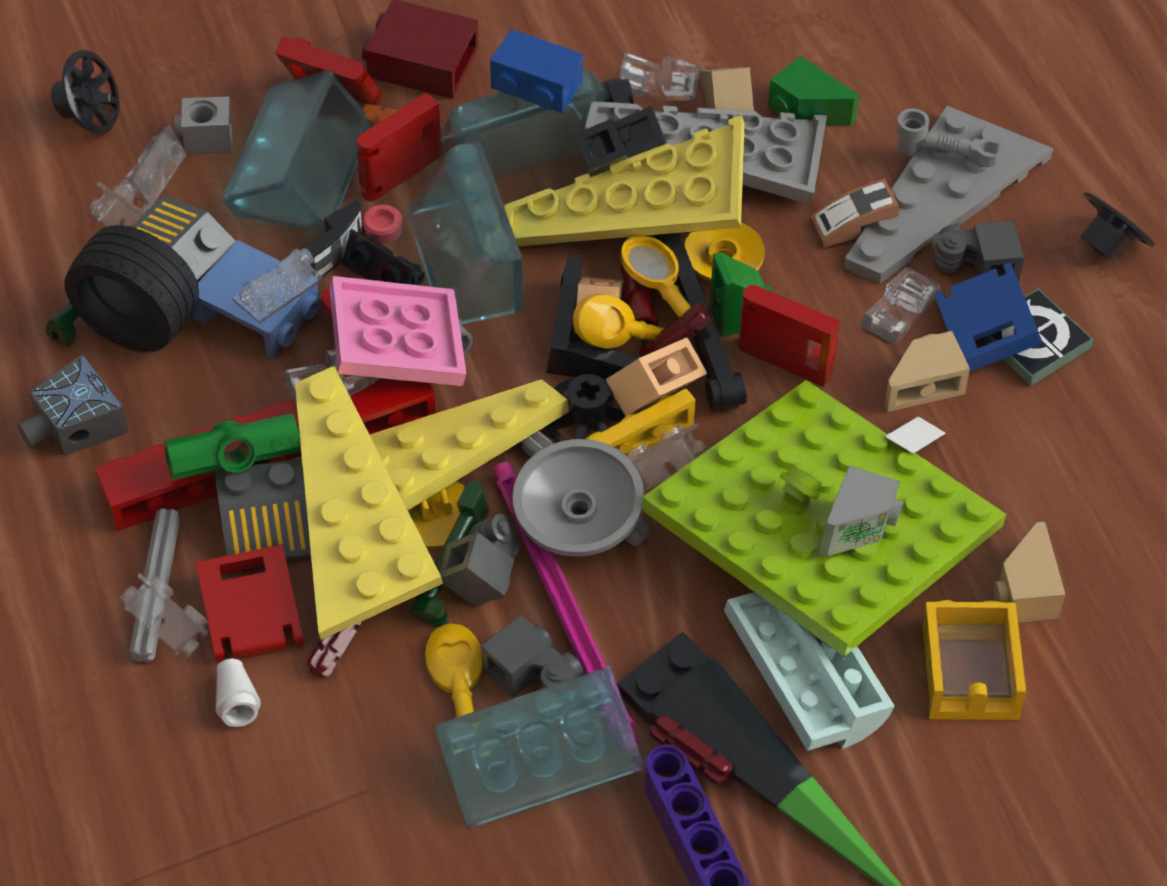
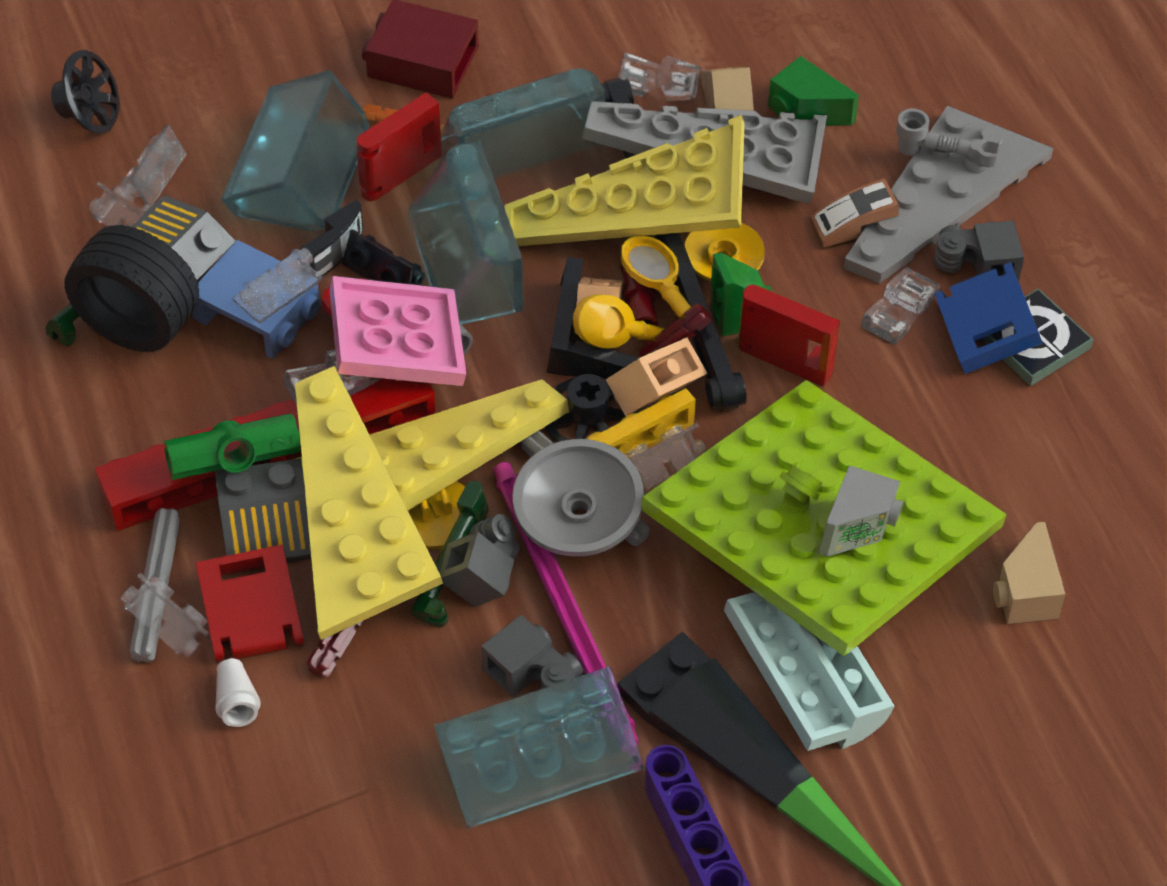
dark grey torso [18,355,129,455] -> none
light grey brick [175,96,233,154] -> none
red container [275,36,382,105] -> none
coral tile [363,205,403,244] -> none
yellow piece [425,623,483,735] -> none
blue brick [490,29,583,113] -> none
black slope [575,106,667,172] -> none
dark red axle [649,715,733,785] -> none
tan slope [884,331,970,412] -> none
white sticker [885,416,946,454] -> none
window [922,600,1026,720] -> none
black wheel [1080,192,1155,261] -> none

